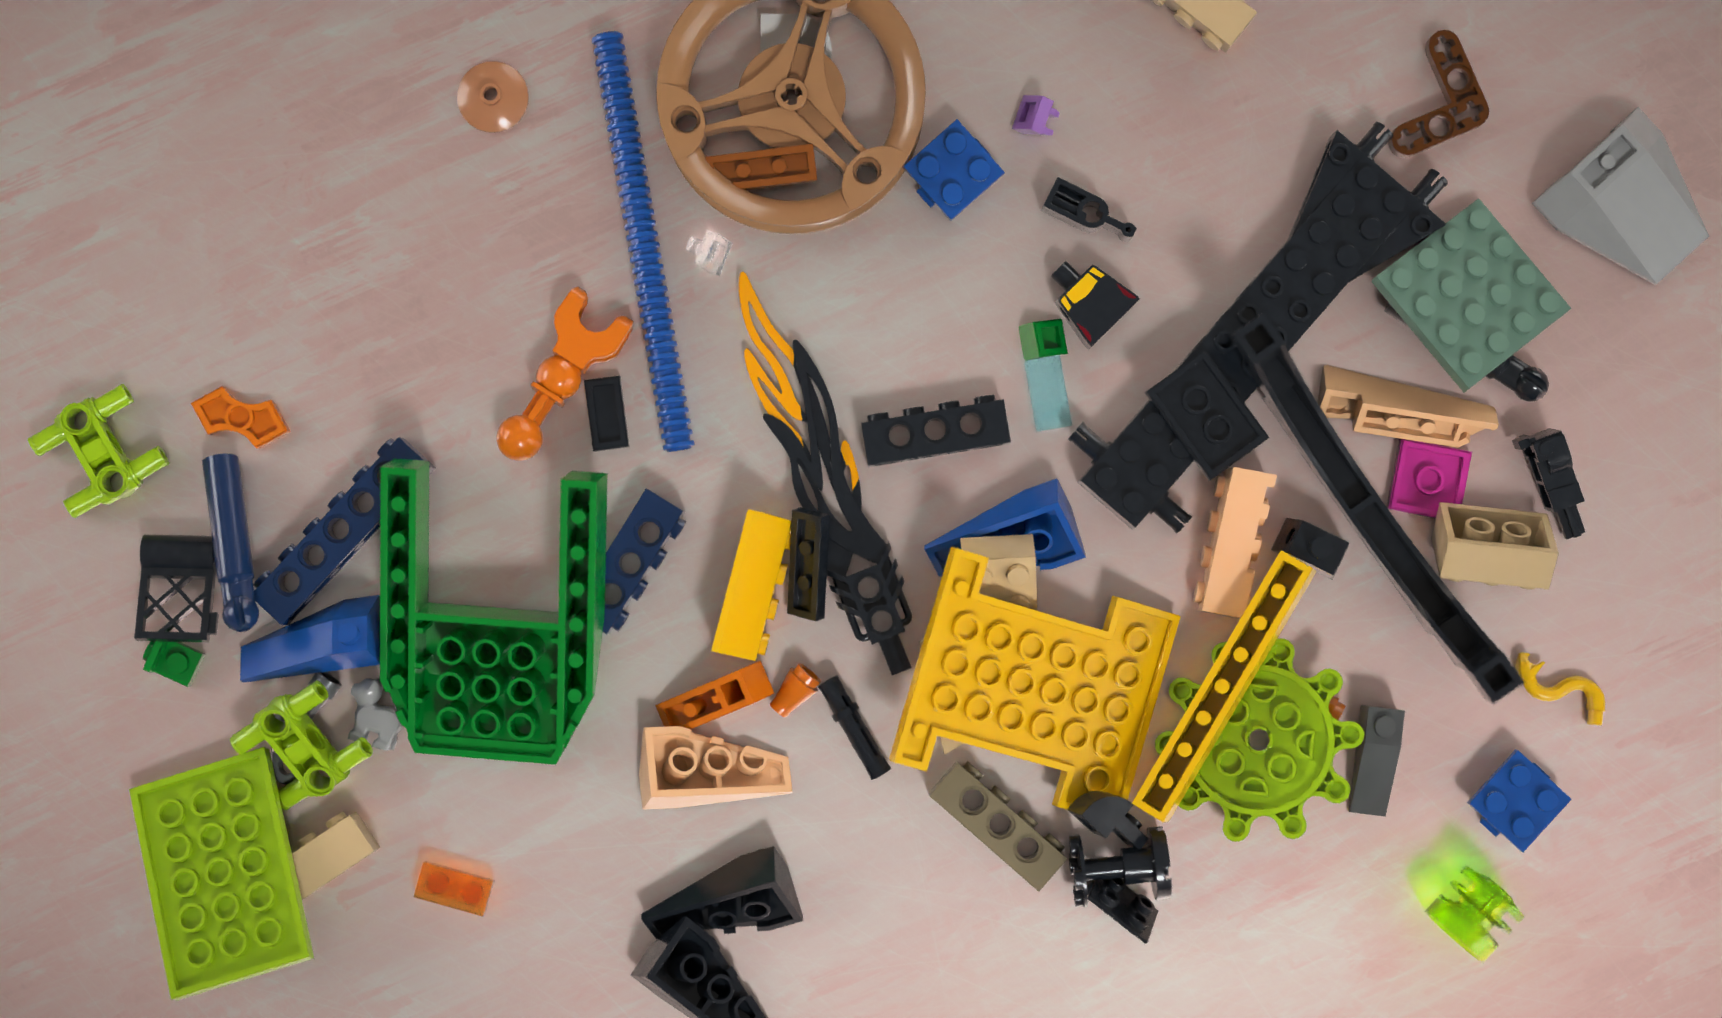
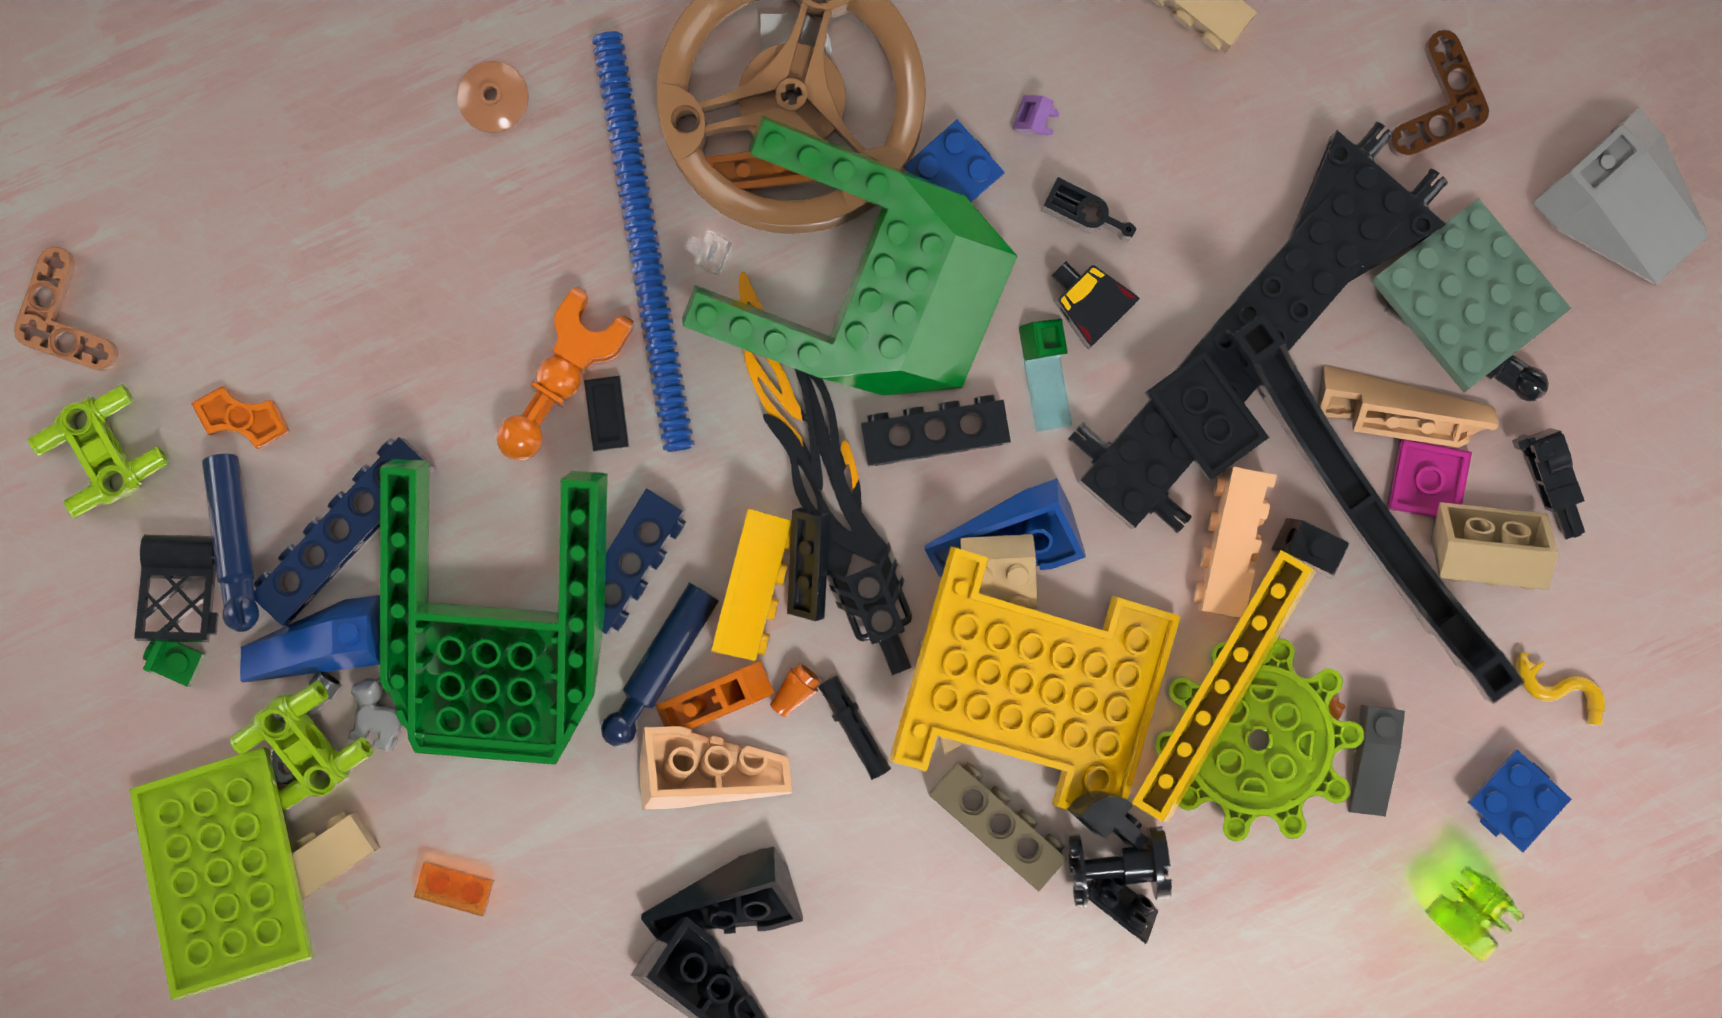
none -> nougat beam [14,247,119,371]
none -> dark blue piece [601,582,719,747]
none -> green wedge [682,115,1017,396]

